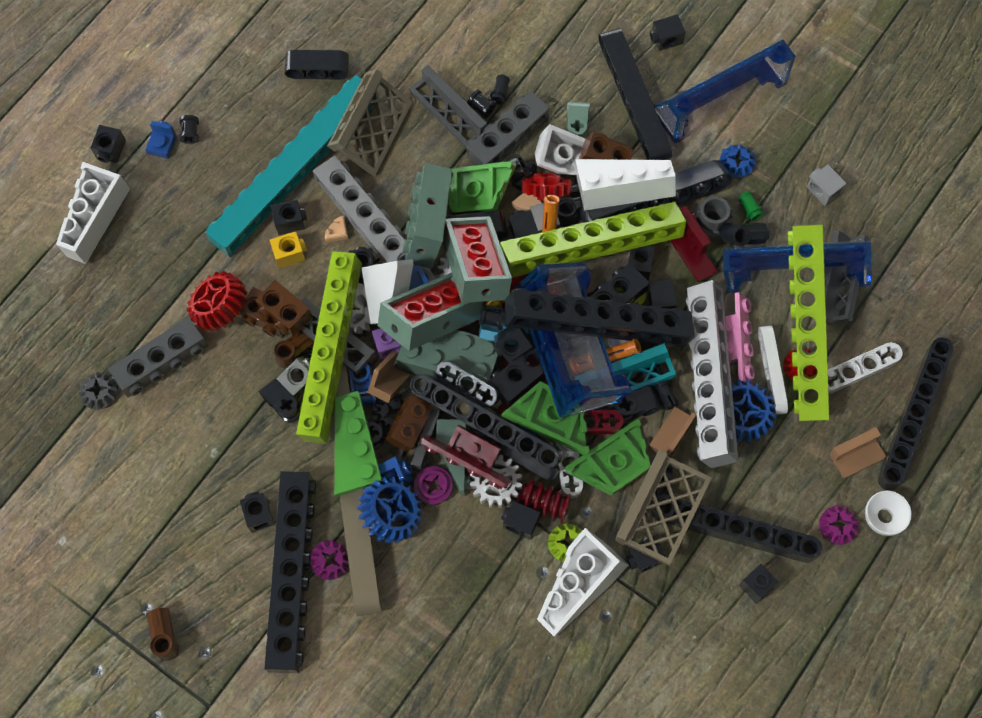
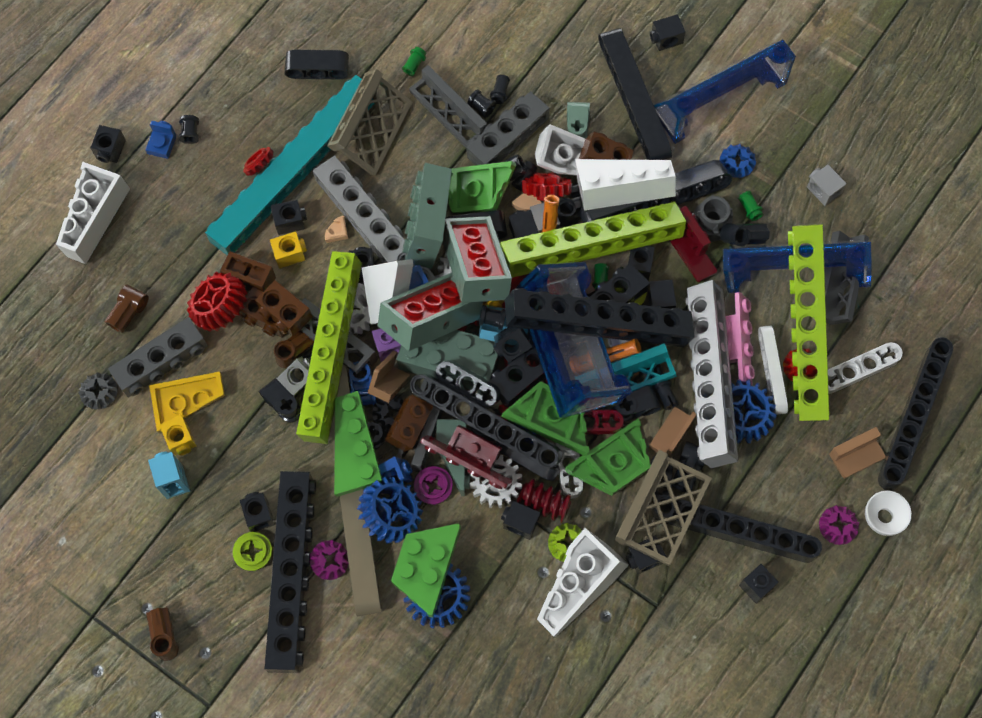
none -> reddish brown piece [104,284,149,333]
none -> medium azure brick [148,452,190,499]
none -> yellow wing [149,371,225,433]
none -> yellow brick [159,415,197,456]
none -> reddish brown brick [220,251,276,292]
none -> lime gear [233,532,273,572]
none -> red gear [243,147,274,176]
none -> bright green wing [391,524,461,618]
none -> green pin [402,47,426,76]
none -> blue gear [403,563,470,629]
none -> green pin [592,263,609,292]
none -> black piece [672,441,704,492]

